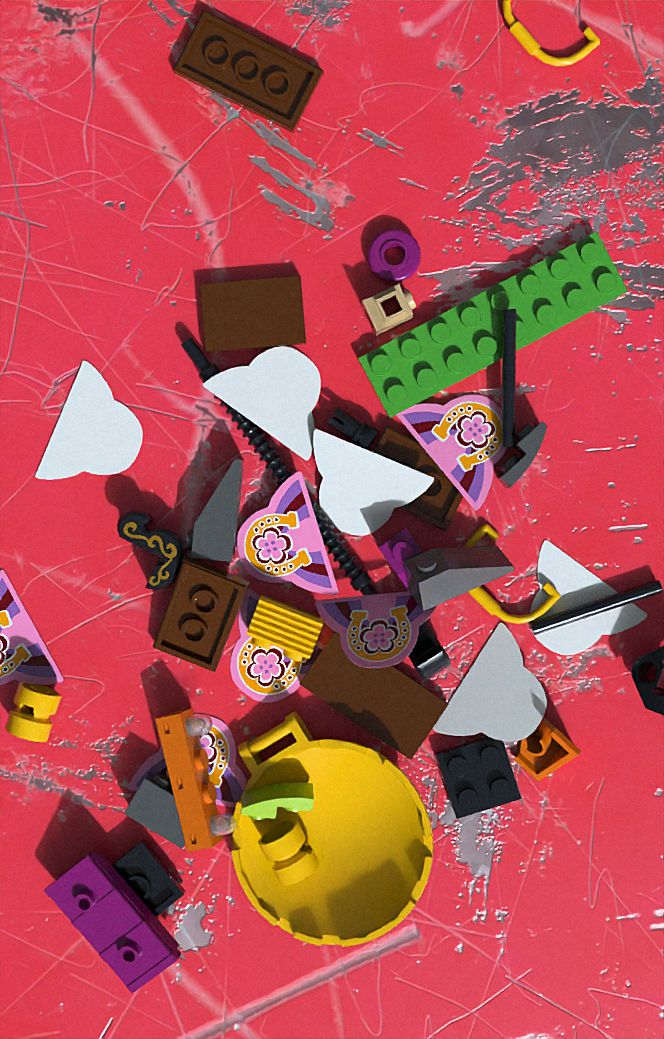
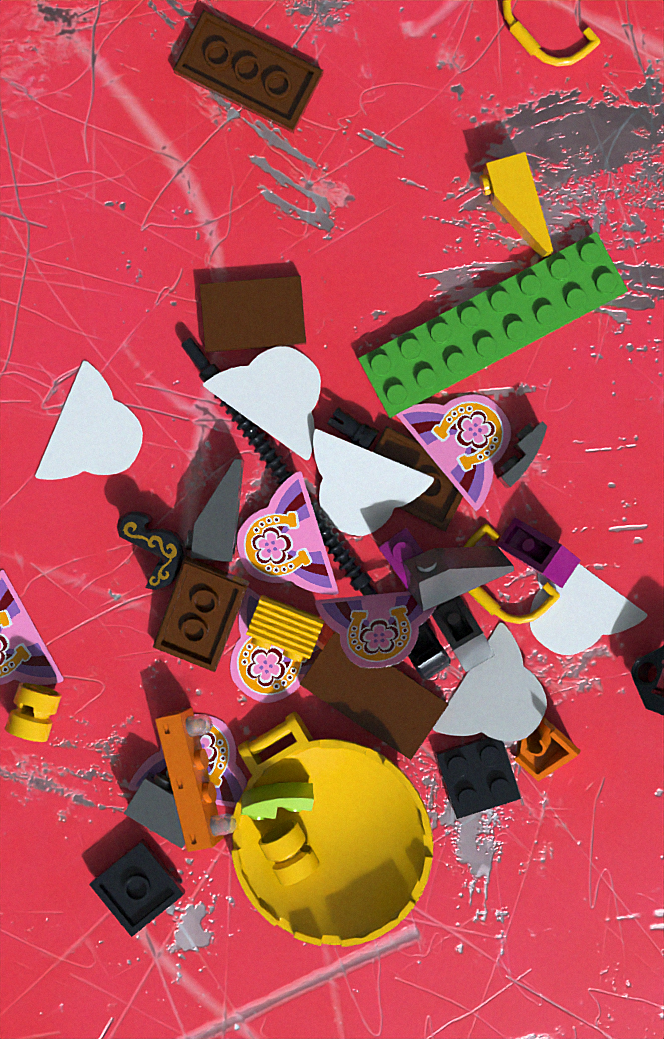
magenta container [44,850,181,993] -> none
tan window [362,284,416,336] -> none
magenta piece [368,229,421,282] -> none
black piece [501,309,516,447] -> none
black piece [530,580,663,635] -> none
none -> dark grey slope [432,596,495,672]
none -> yellow slope [479,152,554,259]
none -> magenta slope [496,518,581,588]

